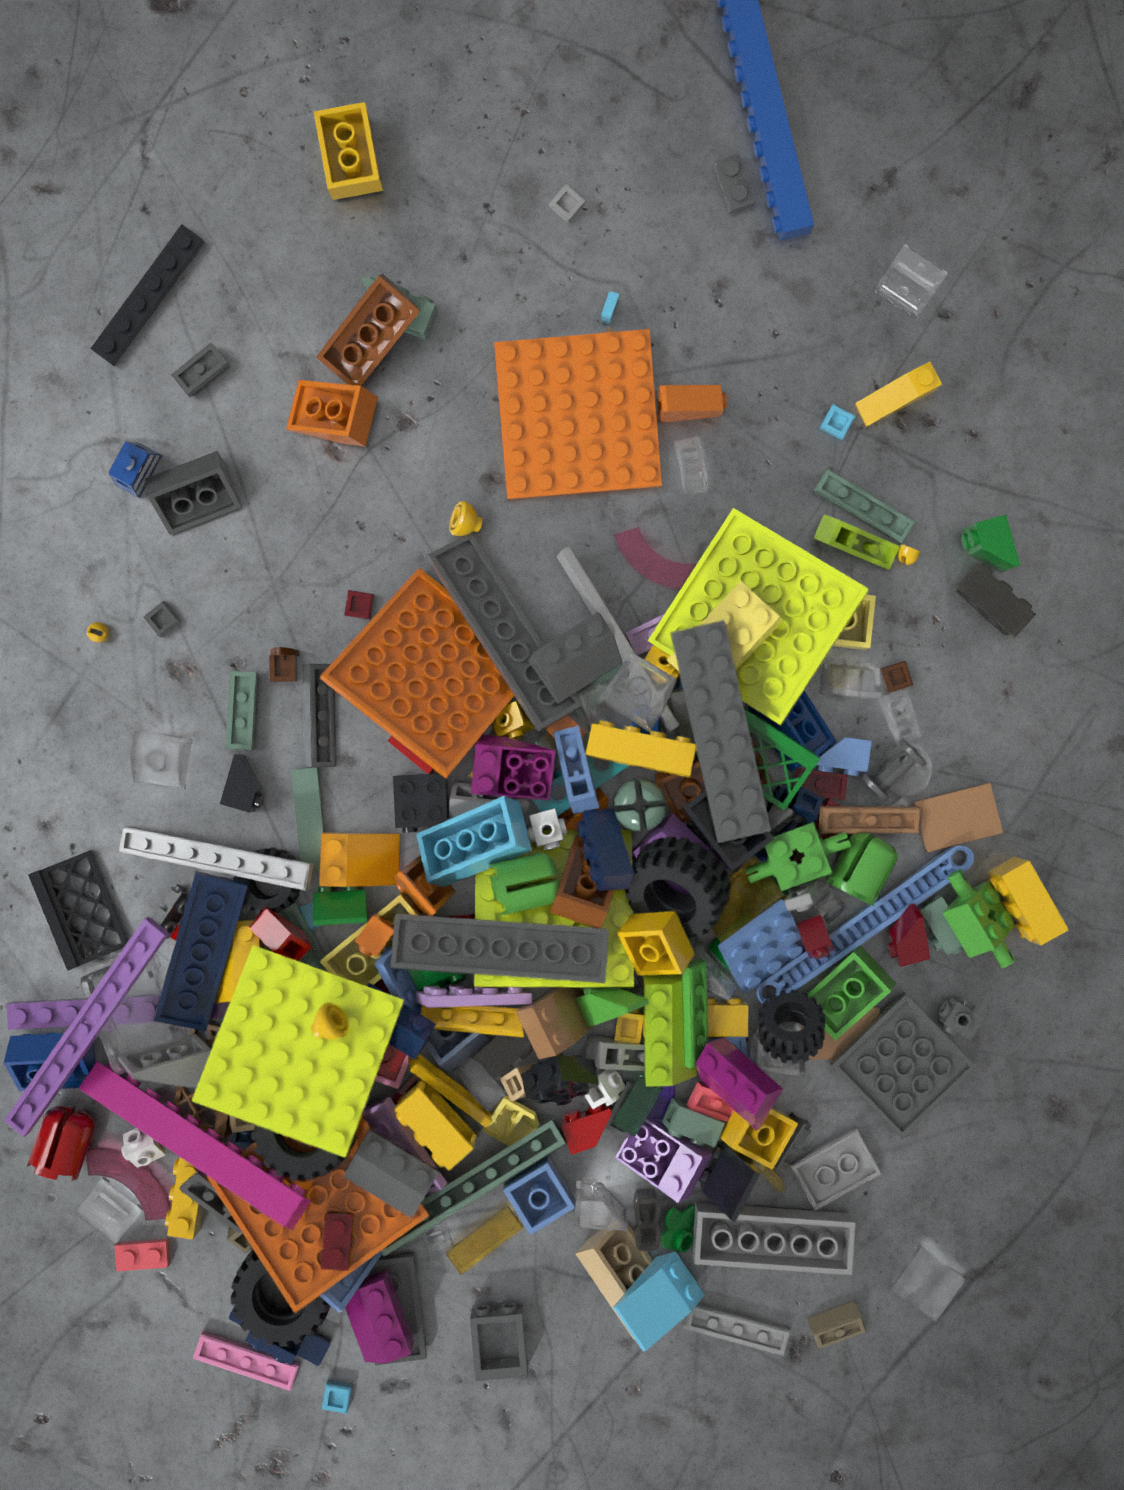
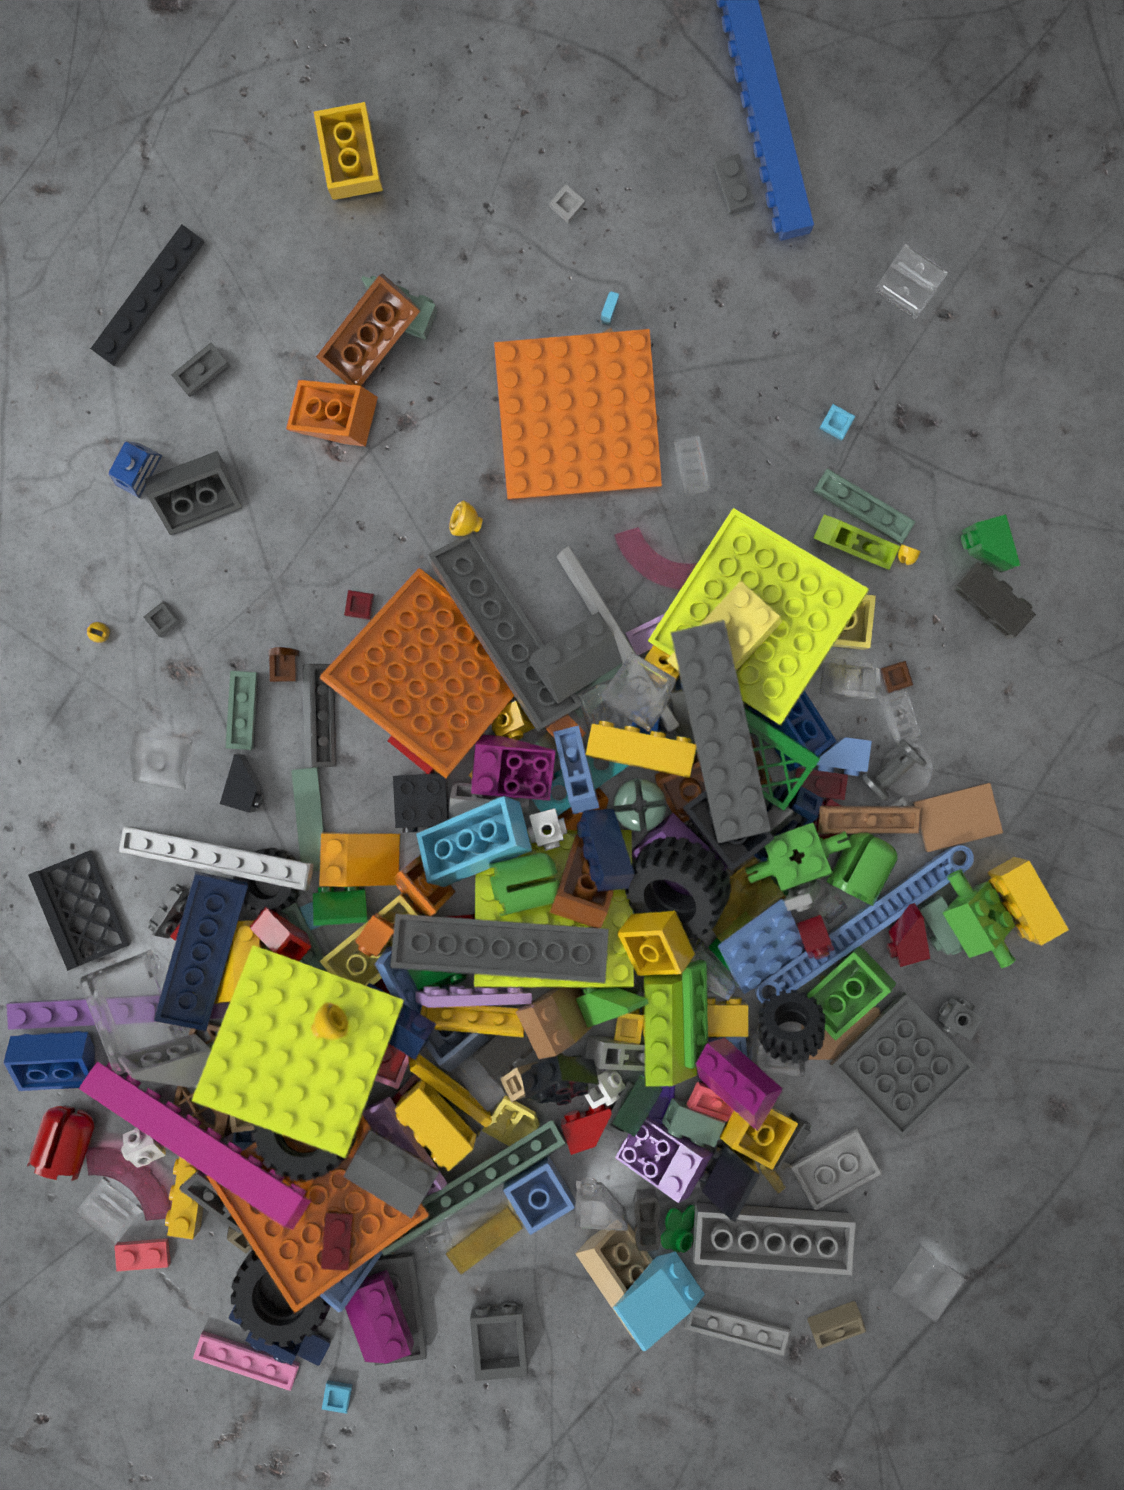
medium lavender plate [4,917,170,1137] -> none
orange slope [657,385,727,423] -> none
yellow slope [855,361,942,427] -> none

